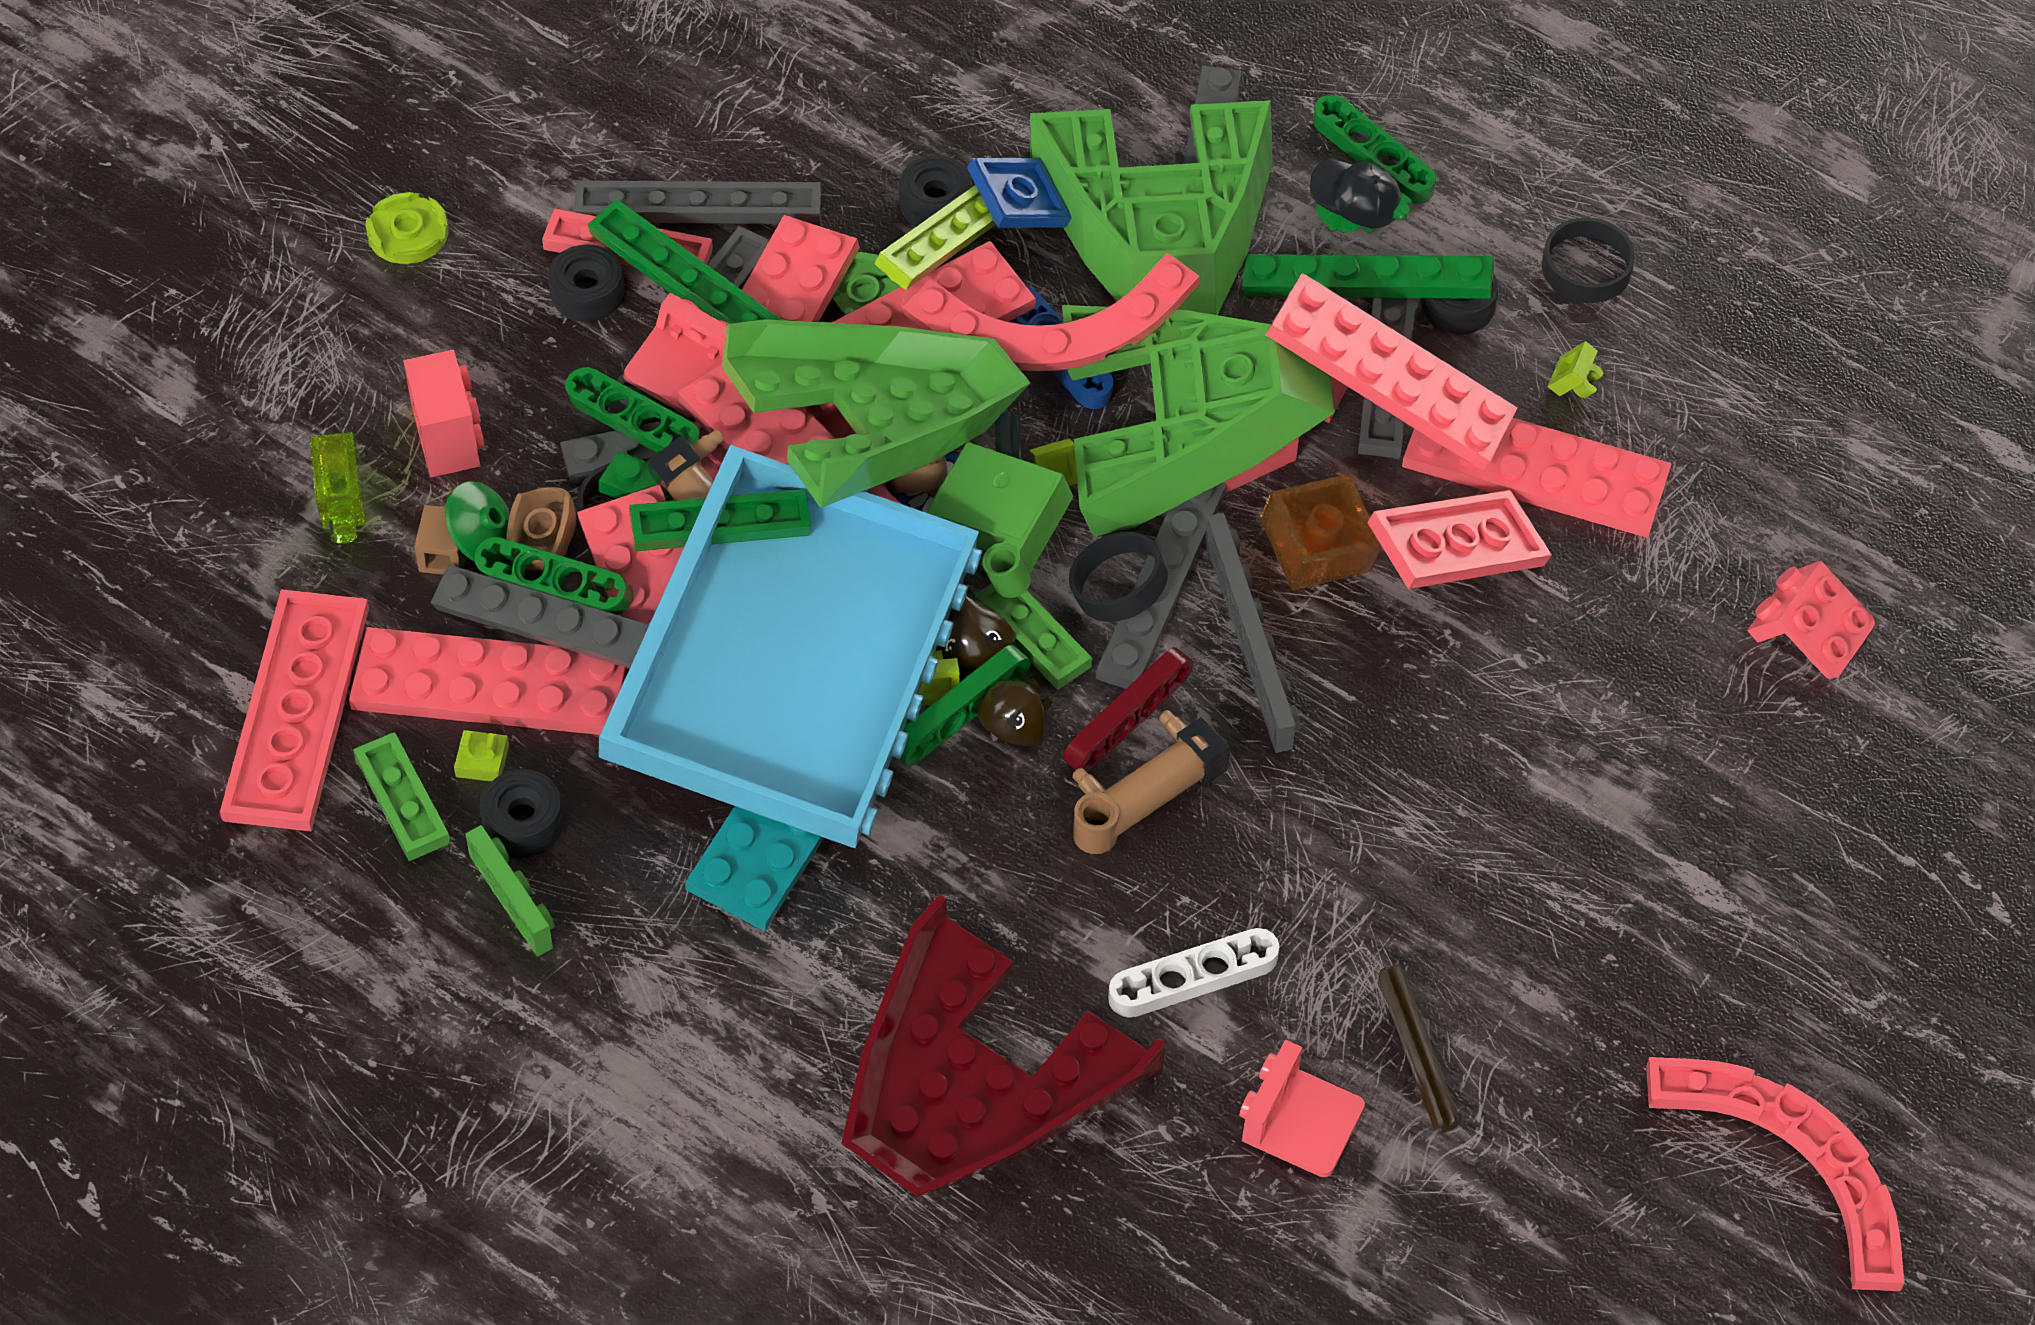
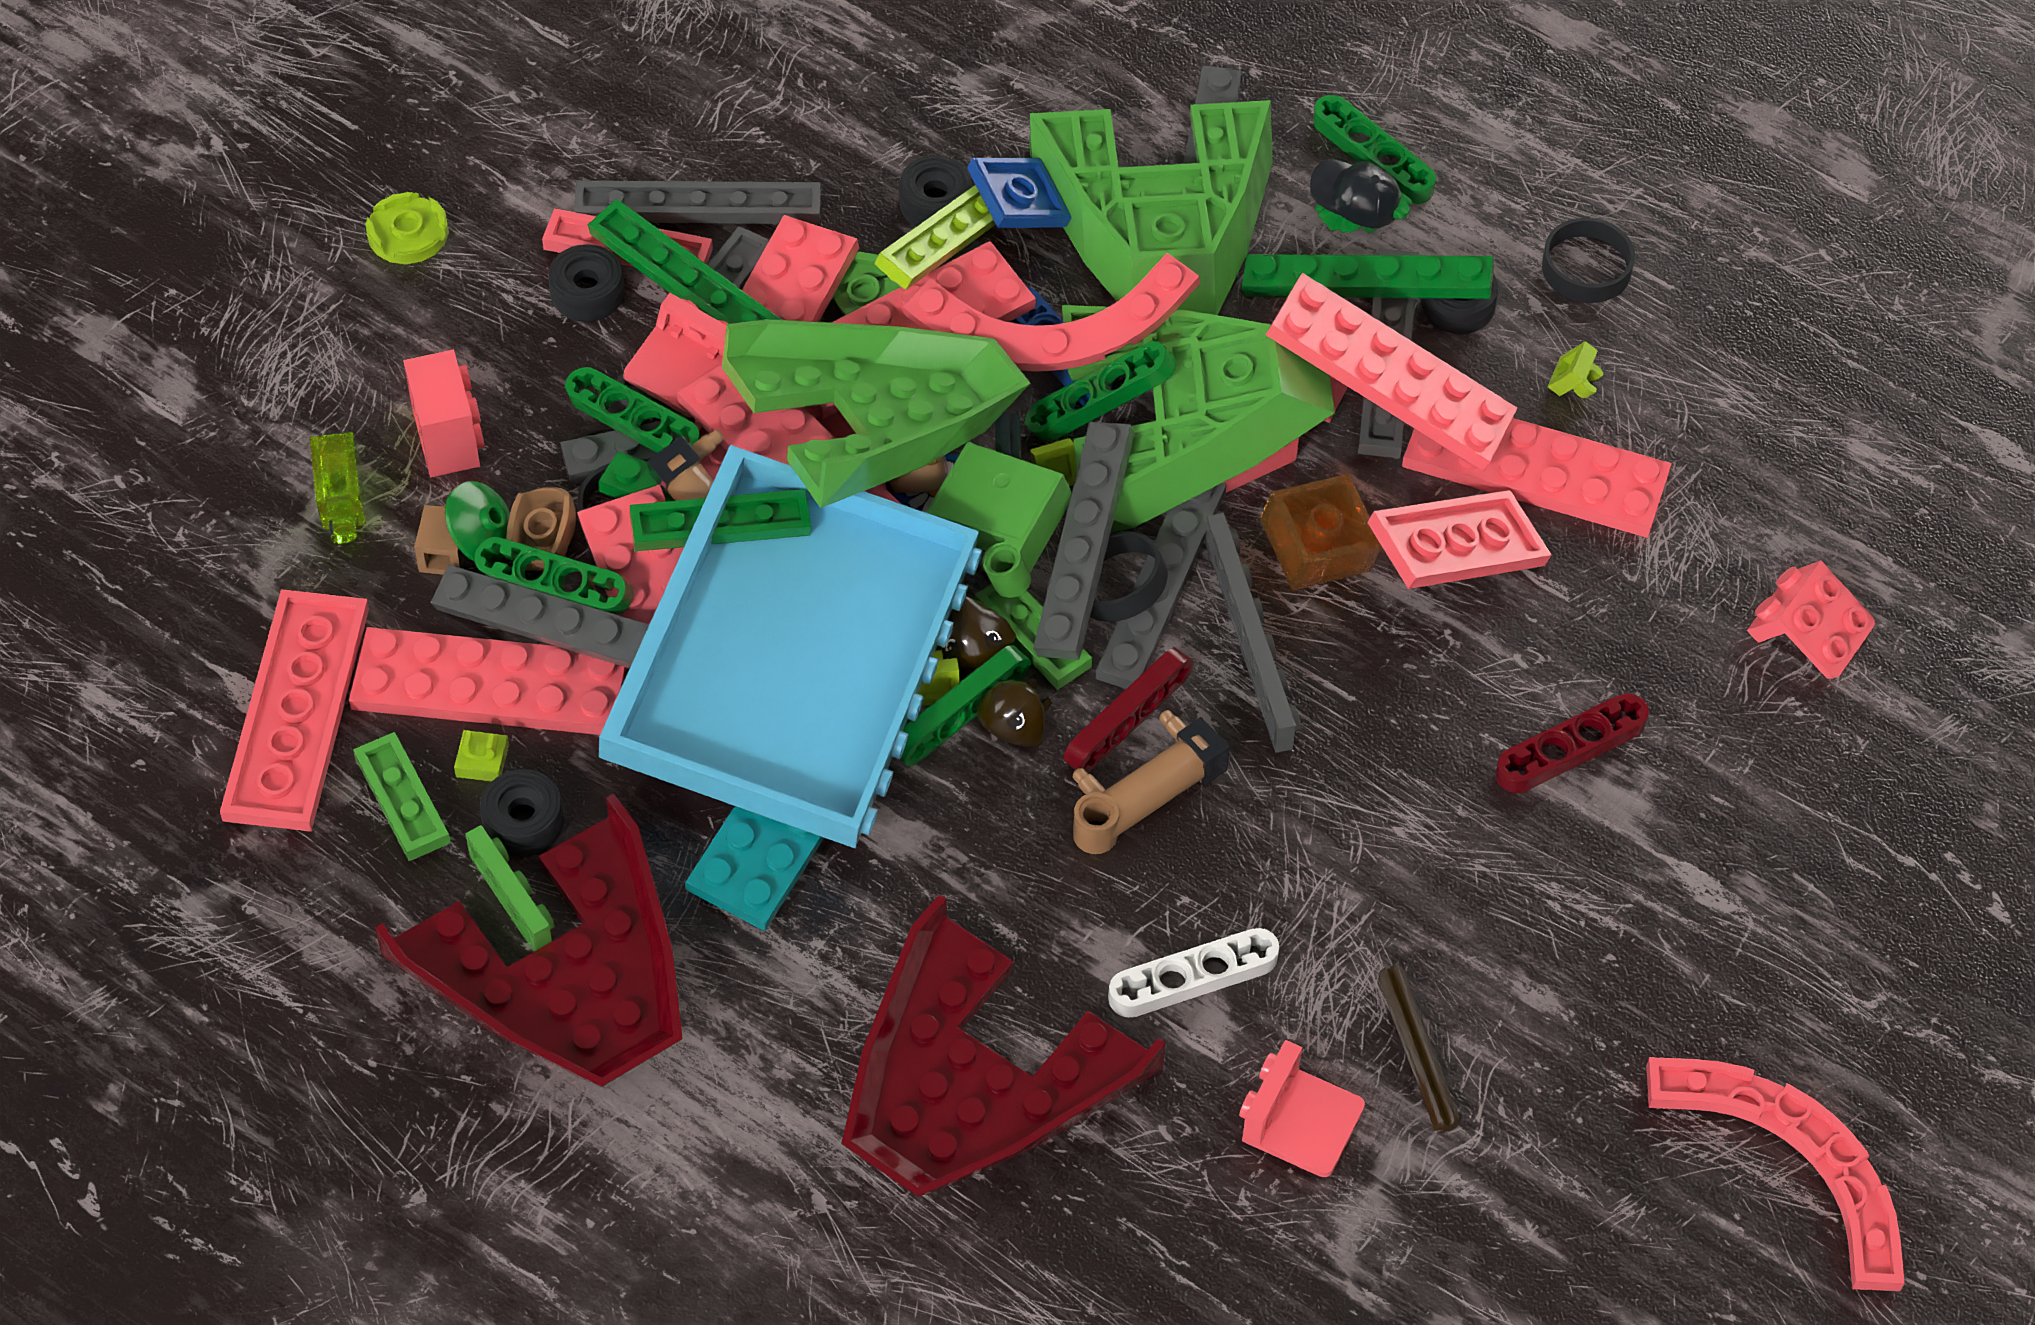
none -> dark red piece [375,794,683,1087]
none -> green beam [1025,341,1176,442]
none -> dark grey plate [1033,422,1135,660]
none -> dark red beam [1496,693,1649,793]

